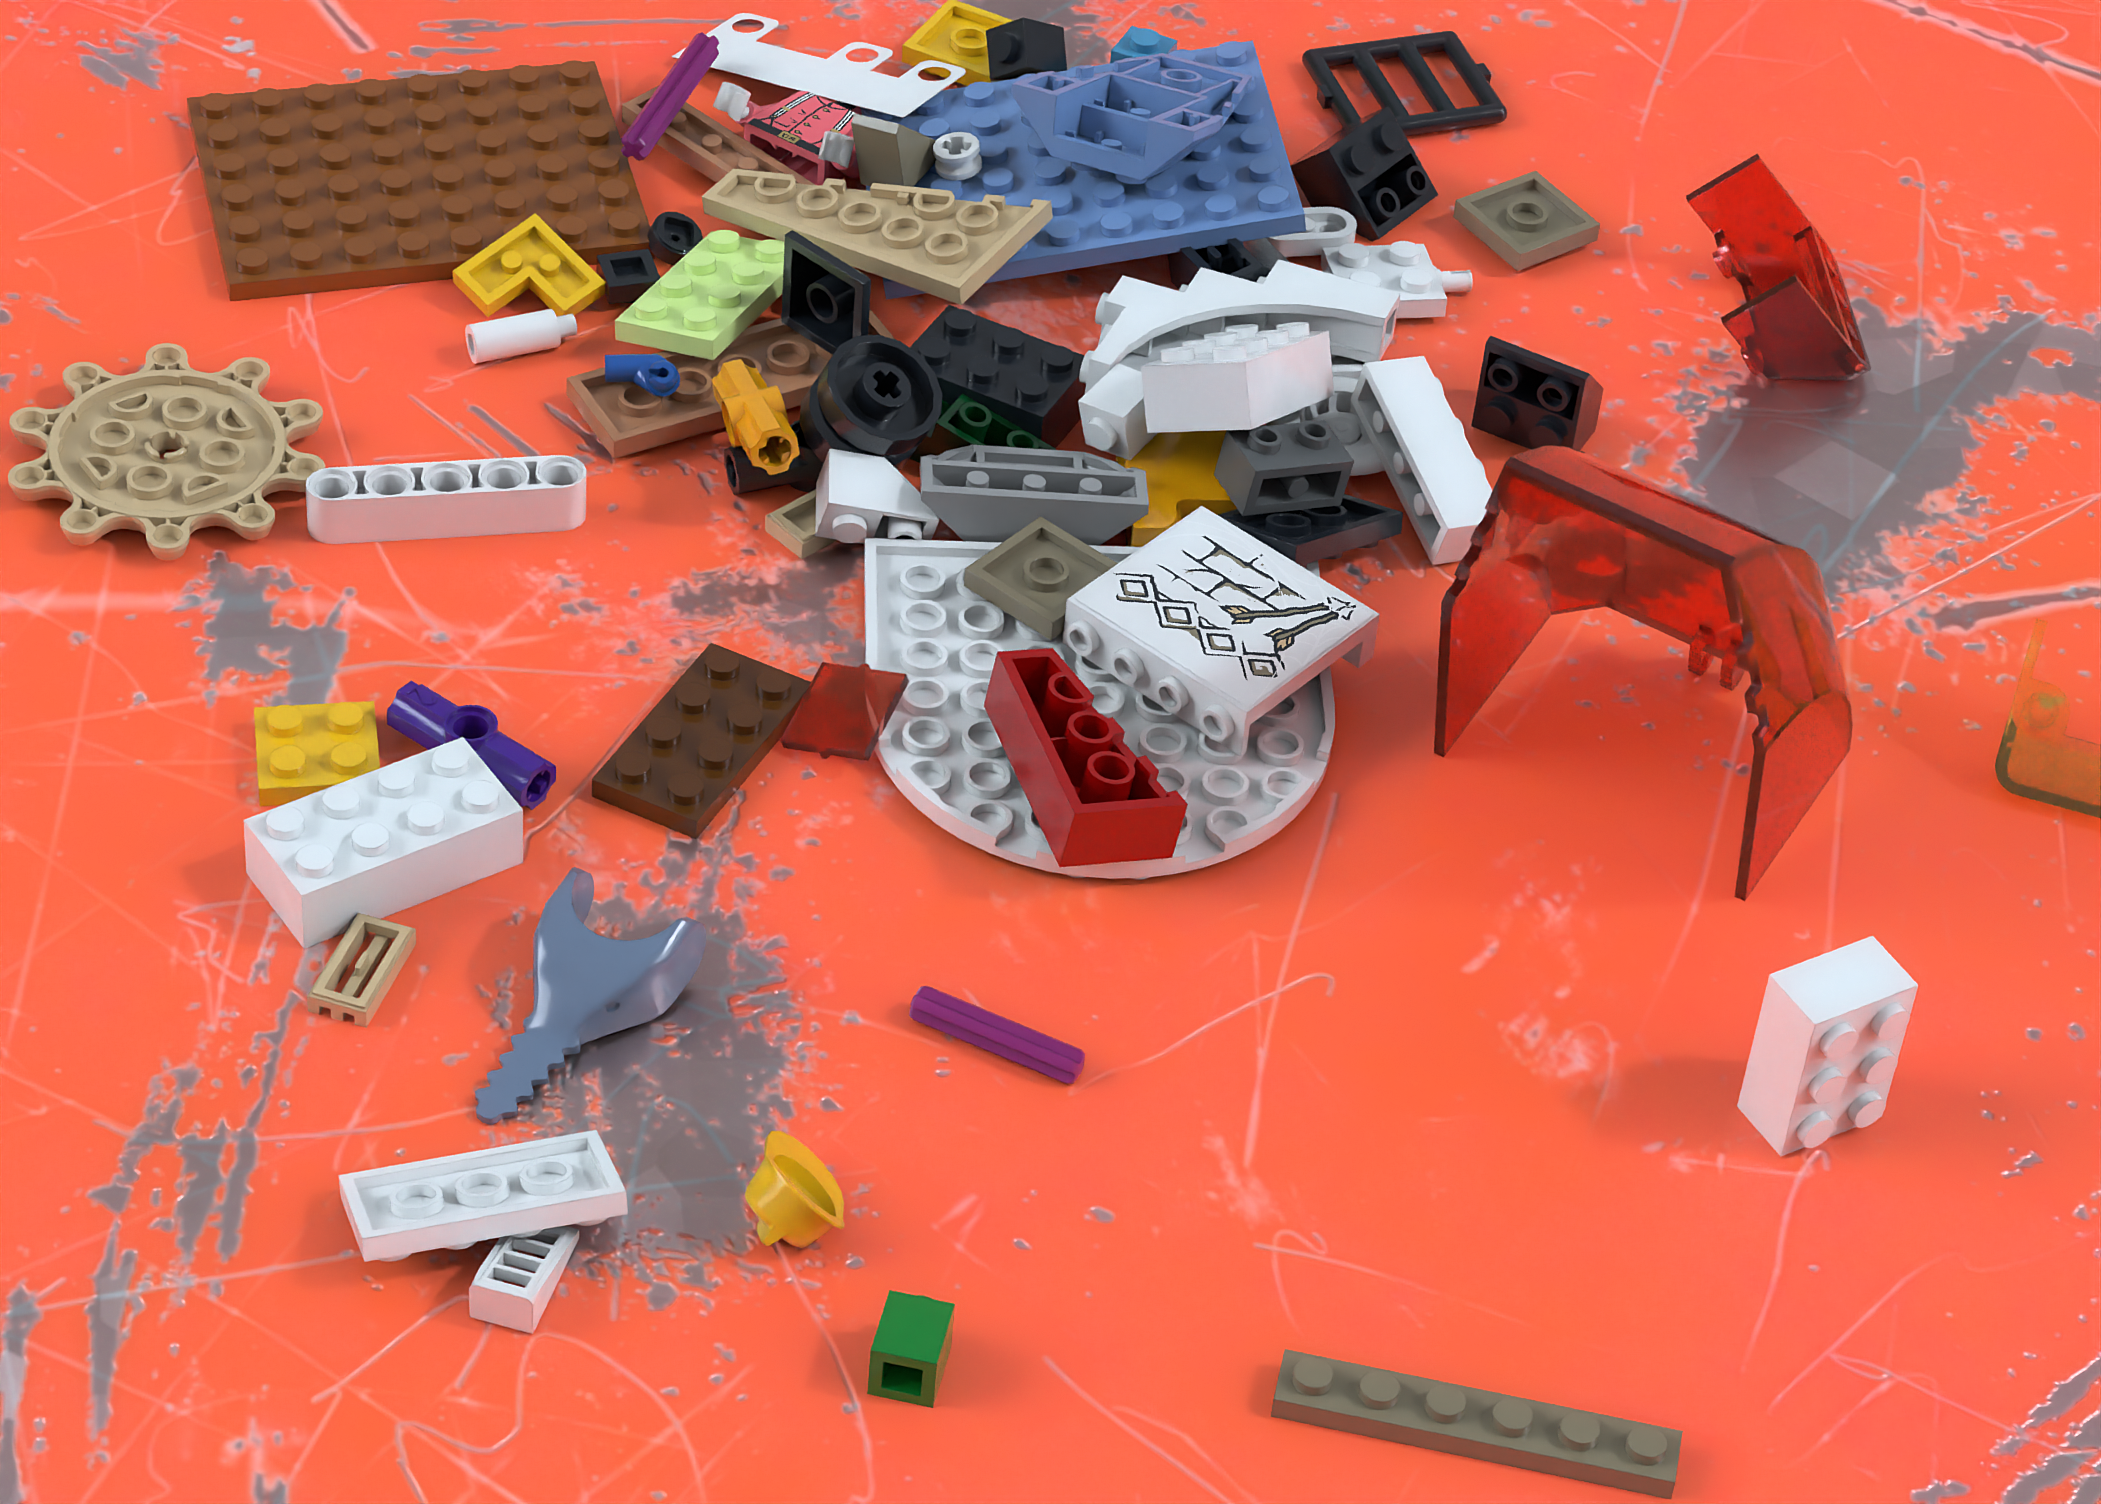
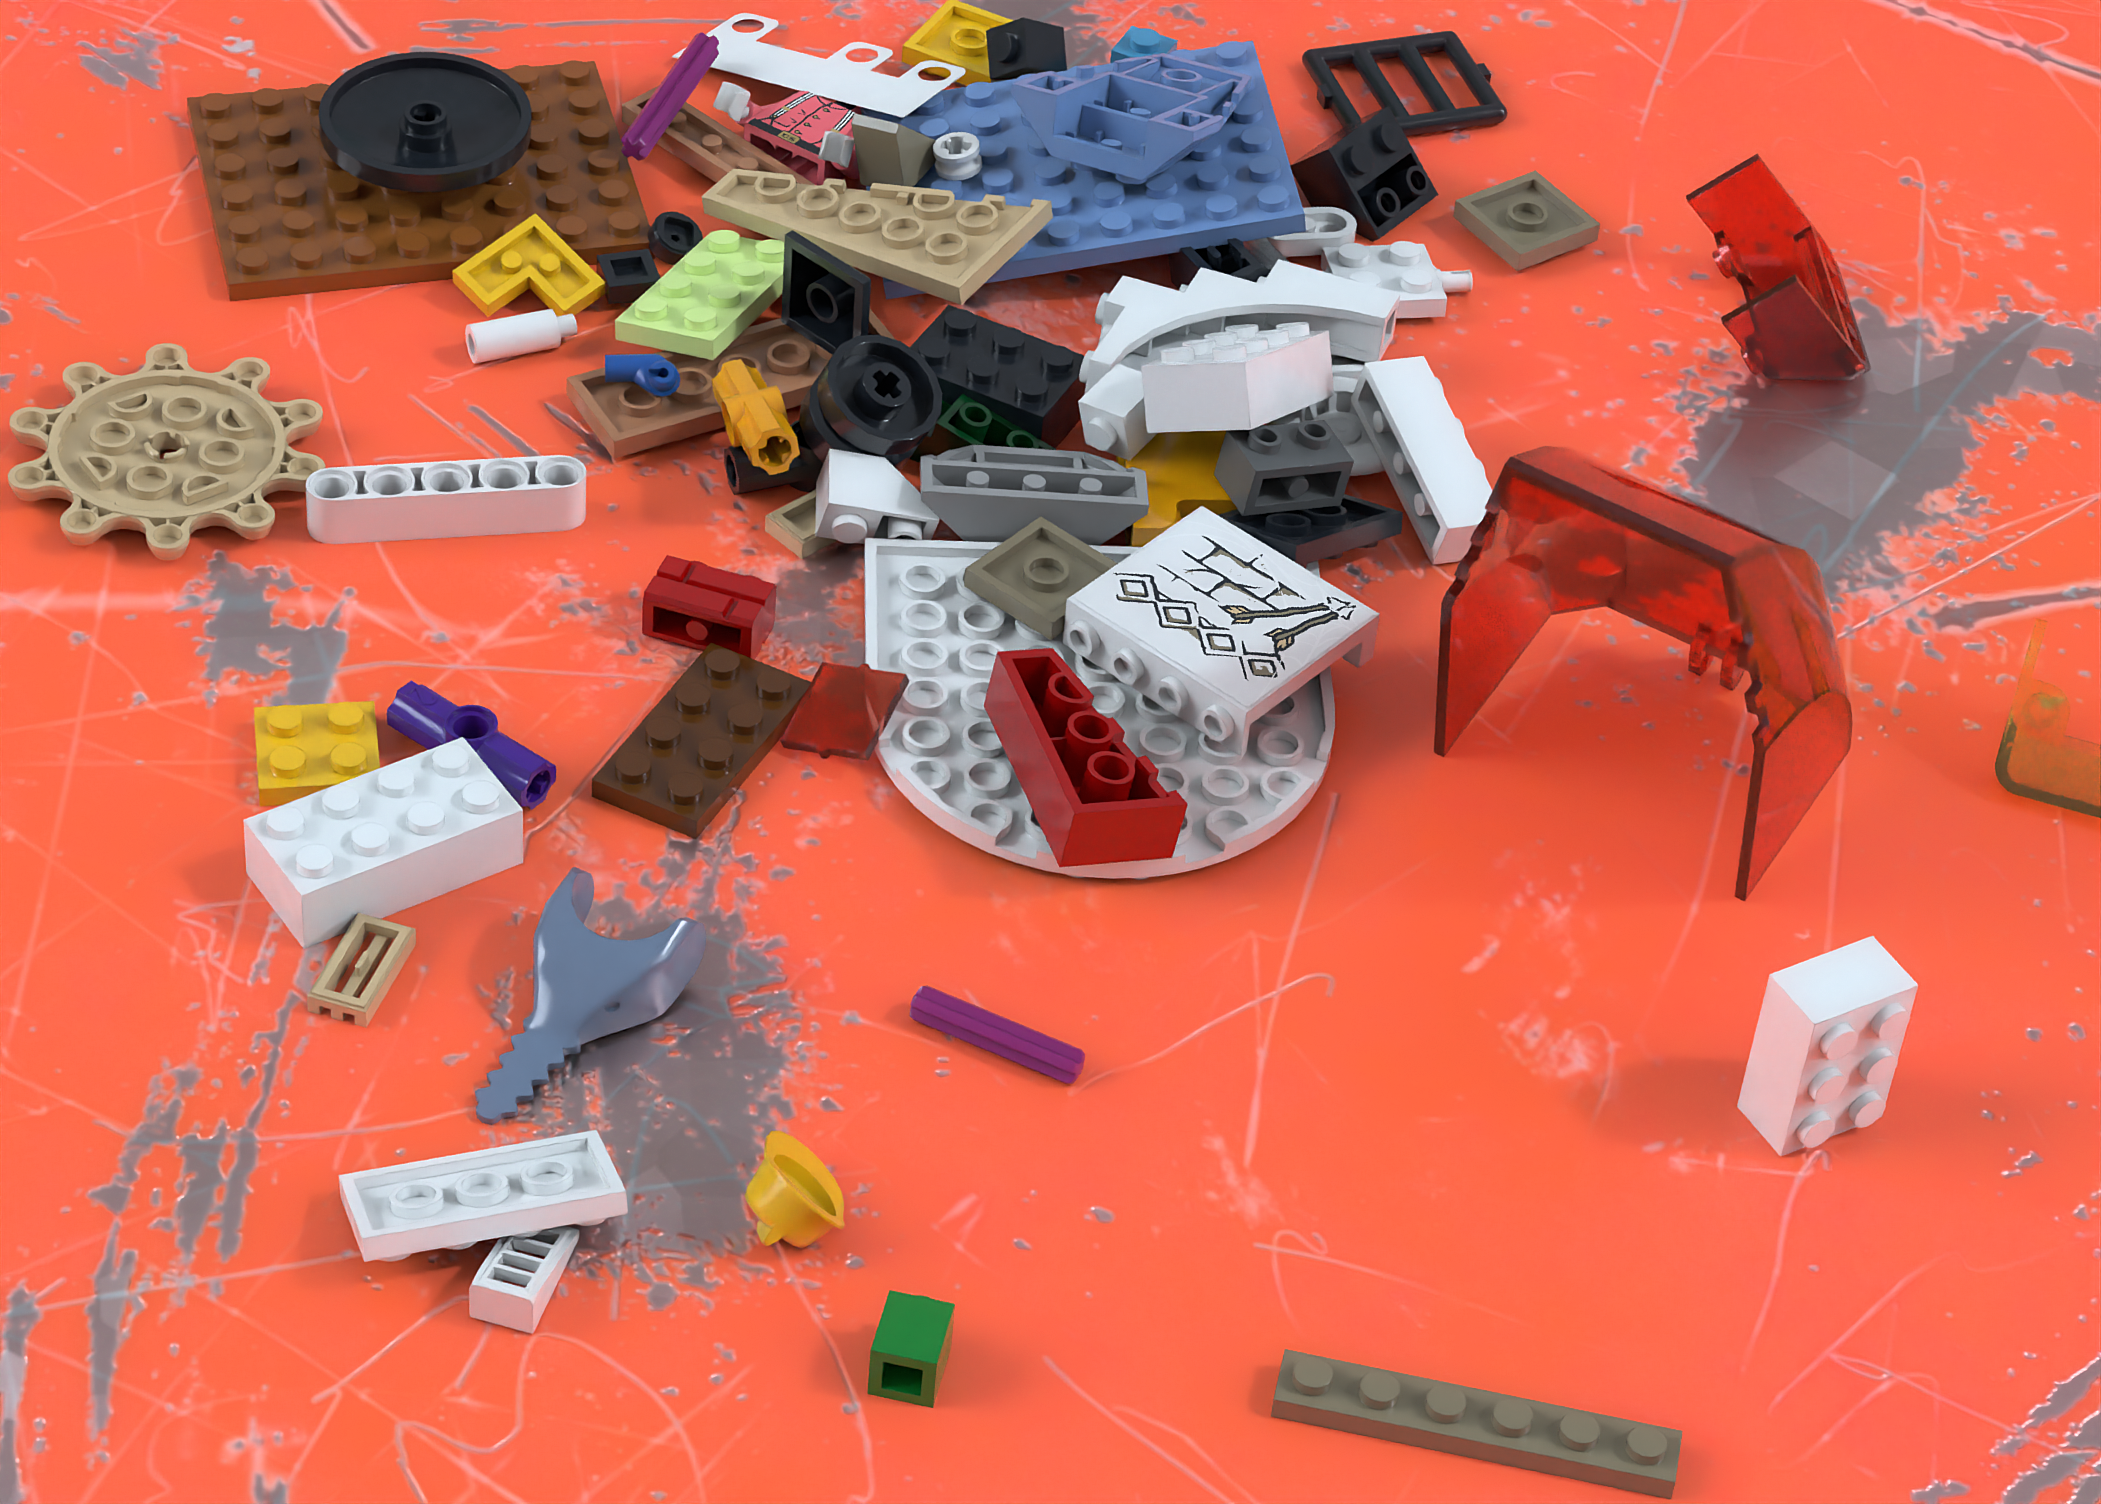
black slope [1471,336,1604,465] -> none
none -> black dish [319,52,532,192]
none -> red brick [642,555,777,660]

